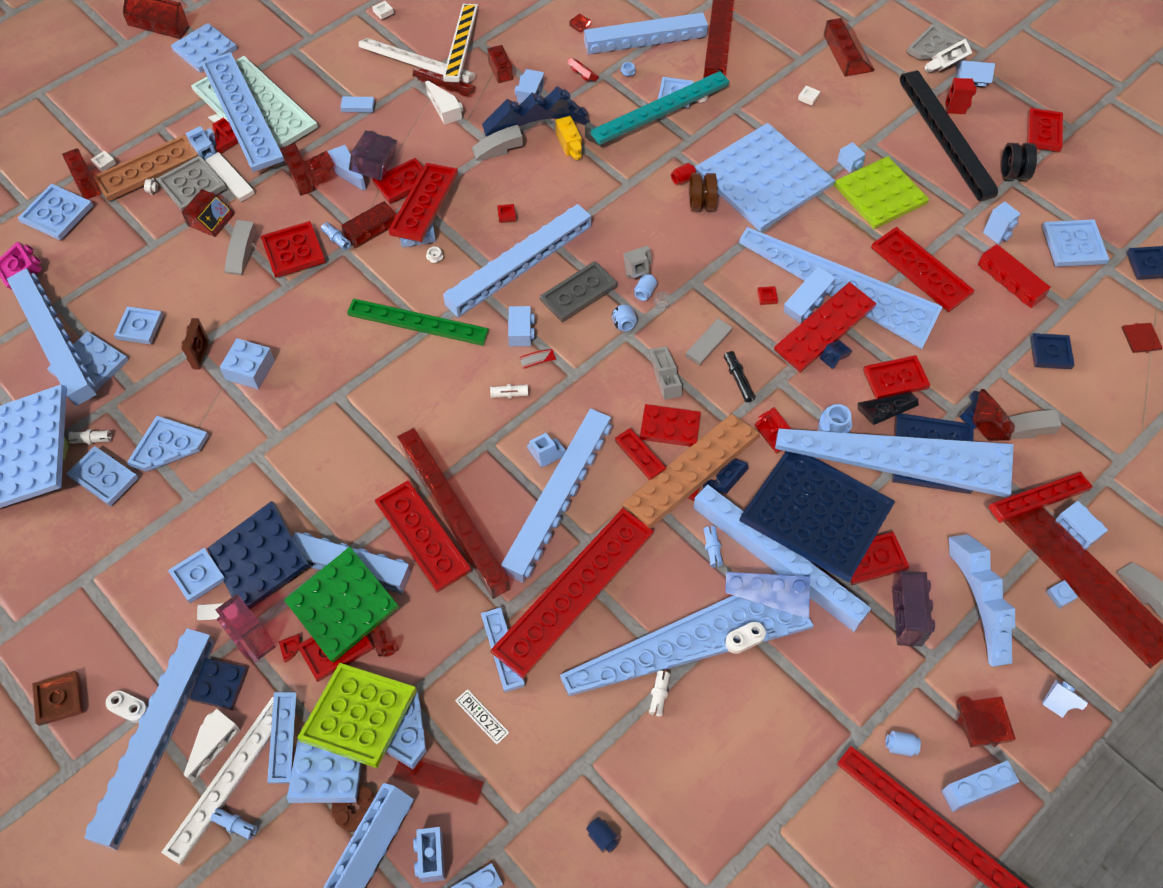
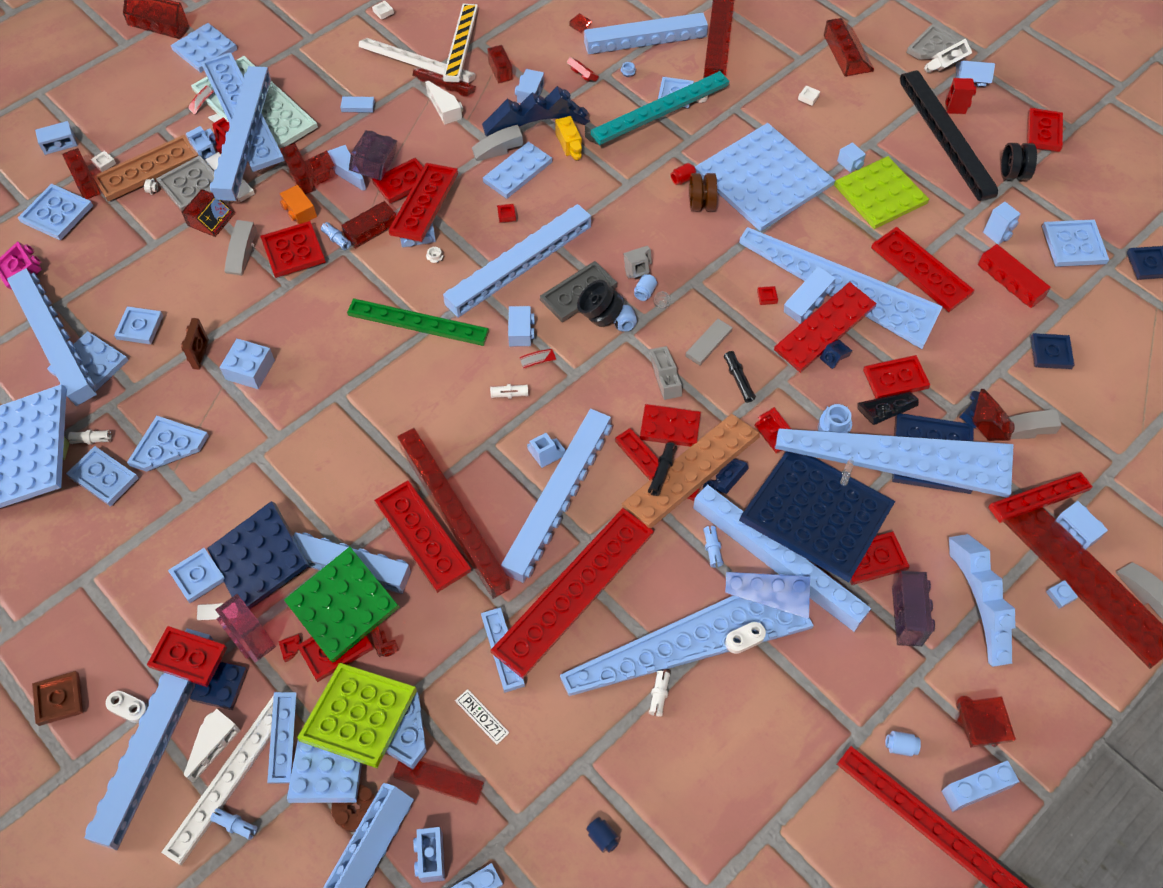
light blue brick [1042,679,1088,718] -> none
clear red piece [1121,323,1163,353] -> none
none -> light blue brick [35,121,77,155]
none -> red plate [147,626,227,687]
none -> sticker [188,85,214,114]
none -> light blue brick [210,66,271,201]
none -> orange brick [280,185,317,224]
none -> light blue plate [483,141,552,199]
none -> black wheel [577,280,624,327]
none -> black pin [648,442,678,496]
none -> clear helmet [840,457,854,486]

